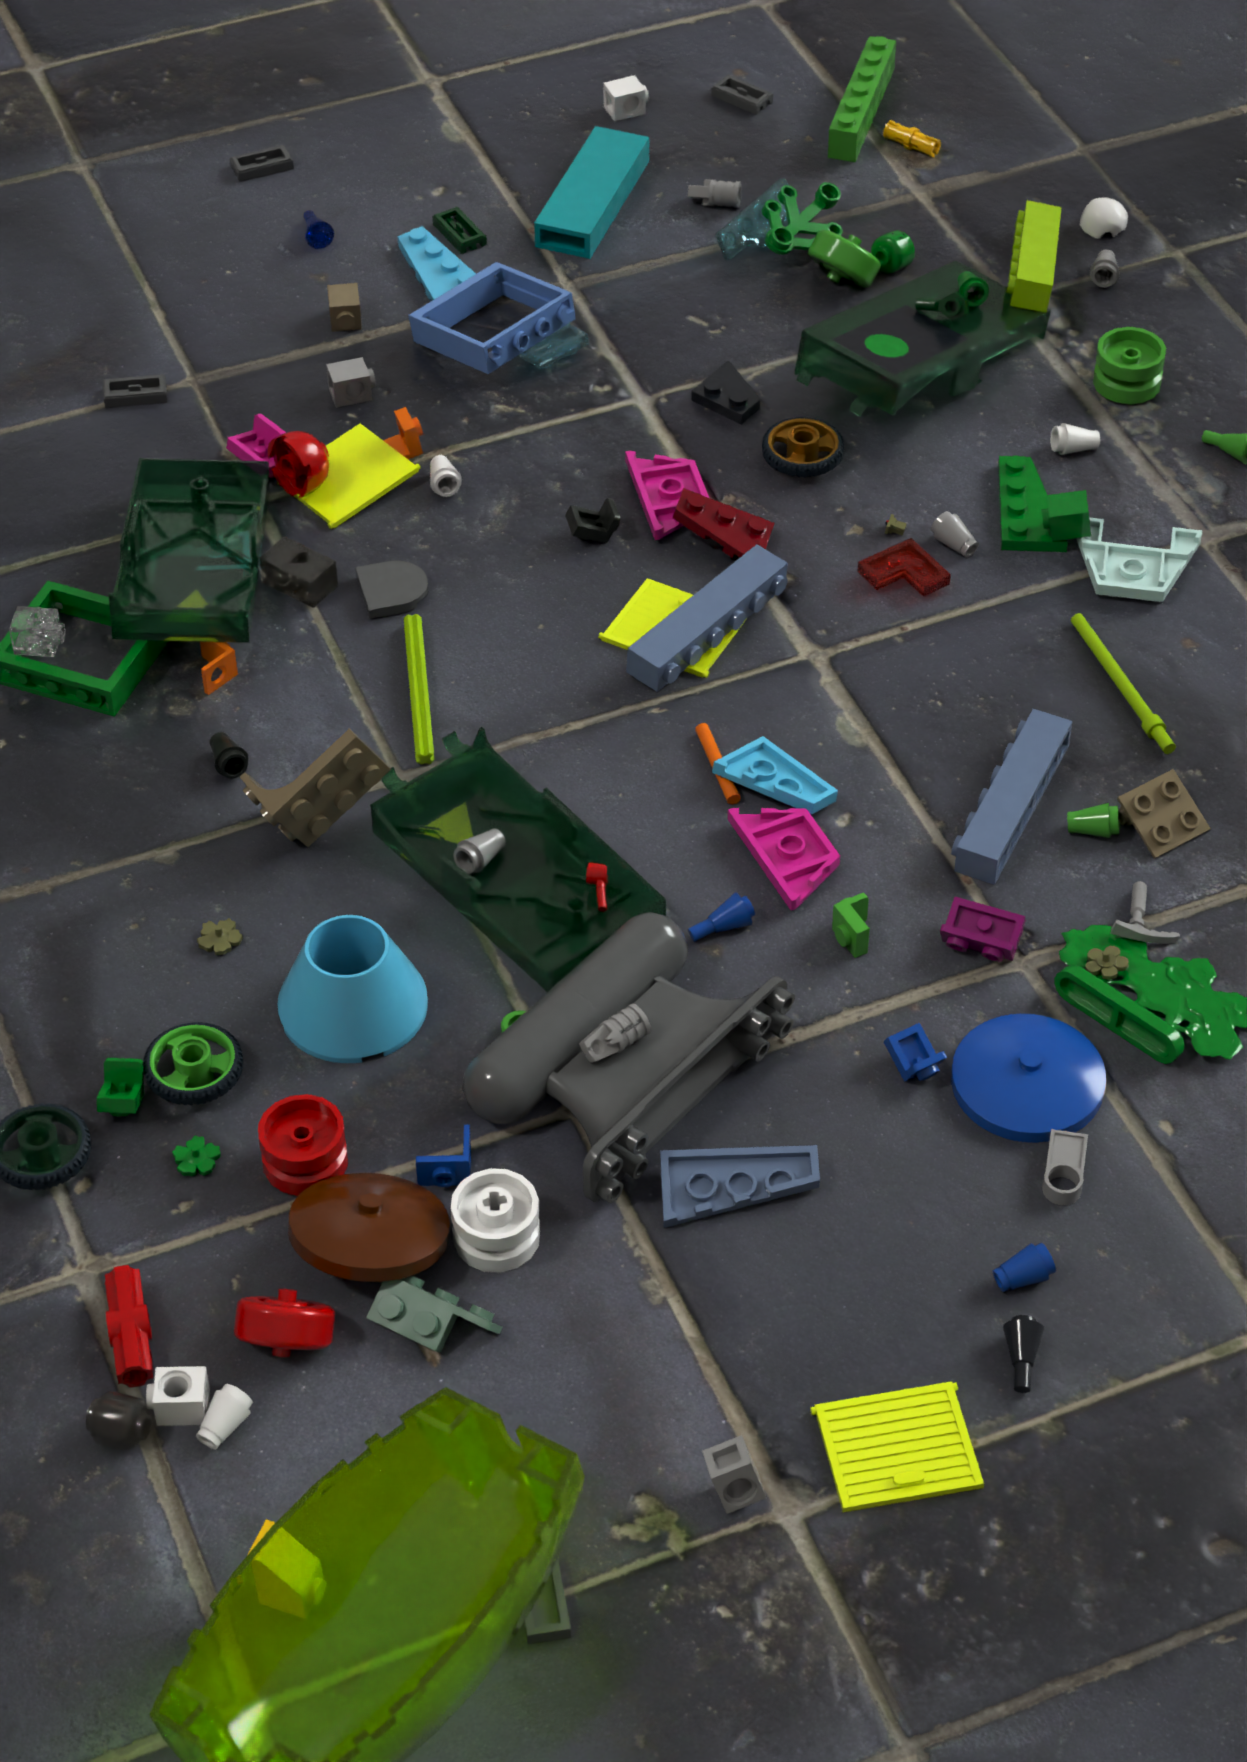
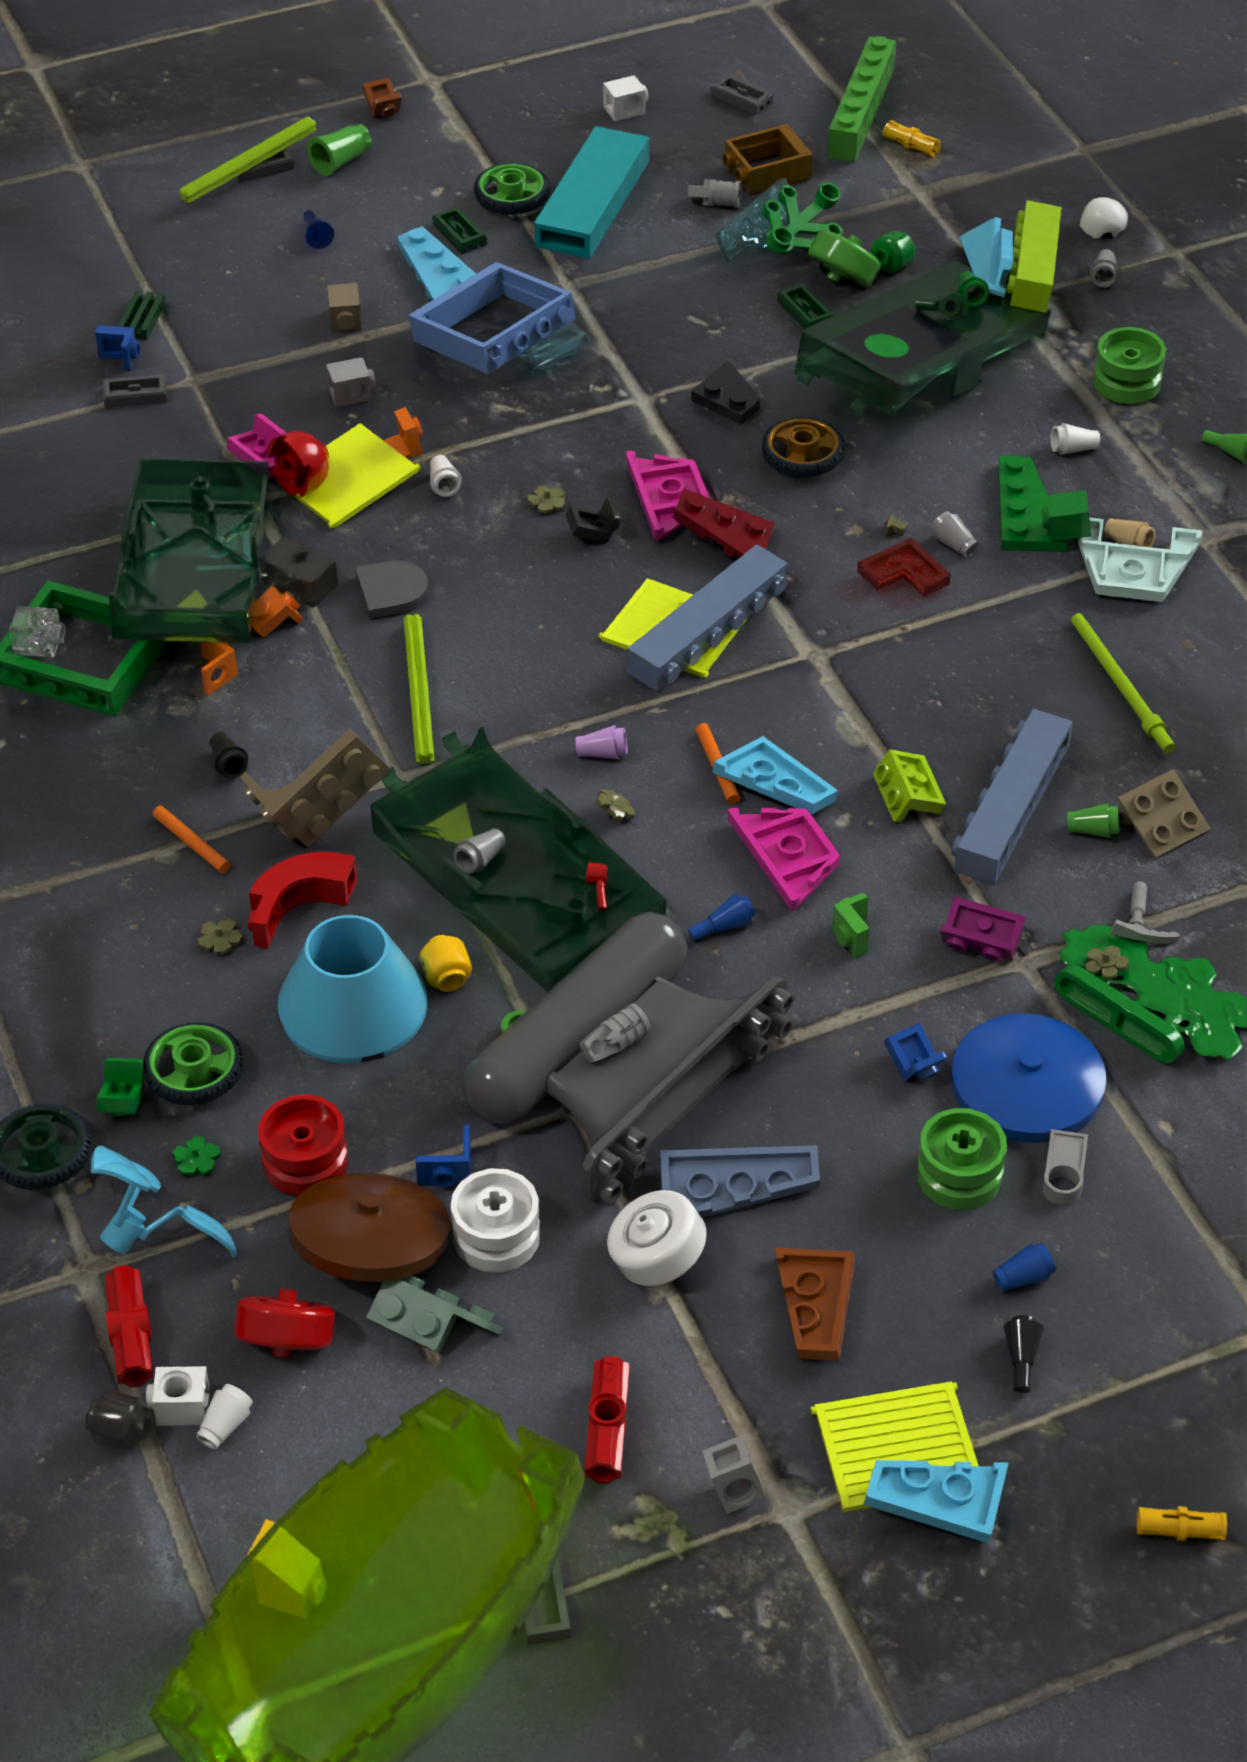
none -> medium azure plant [91,1146,237,1260]
none -> blue bracket [95,325,141,370]
none -> dark green tile [117,290,166,340]
none -> orange bar [152,805,231,874]
none -> lime axle [179,117,316,204]
none -> orange bracket [243,585,304,638]
none -> red arch [248,852,358,949]
none -> bright green plant [307,124,372,176]
none -> dark orange bracket [362,77,402,118]
none -> yellow head [419,935,472,992]
none -> wheel [474,163,549,215]
none -> olive plant [527,485,566,514]
none -> lavender cone [576,725,628,760]
none -> red piece [584,1356,630,1484]
none -> olive plant [595,789,635,821]
none -> white wheel [607,1190,707,1286]
none -> pearl gold window [722,124,813,195]
none -> dark orange wing [775,1248,856,1361]
none -> dark green tile [777,284,835,334]
none -> medium azure wing [863,1460,1008,1543]
none -> lime bracket [873,749,946,823]
none -> bright green wheel [917,1108,1007,1210]
none -> medium azure wedge [960,217,1013,297]
none -> tan cone [1104,518,1155,547]
none -> yellow pin [1137,1506,1227,1541]

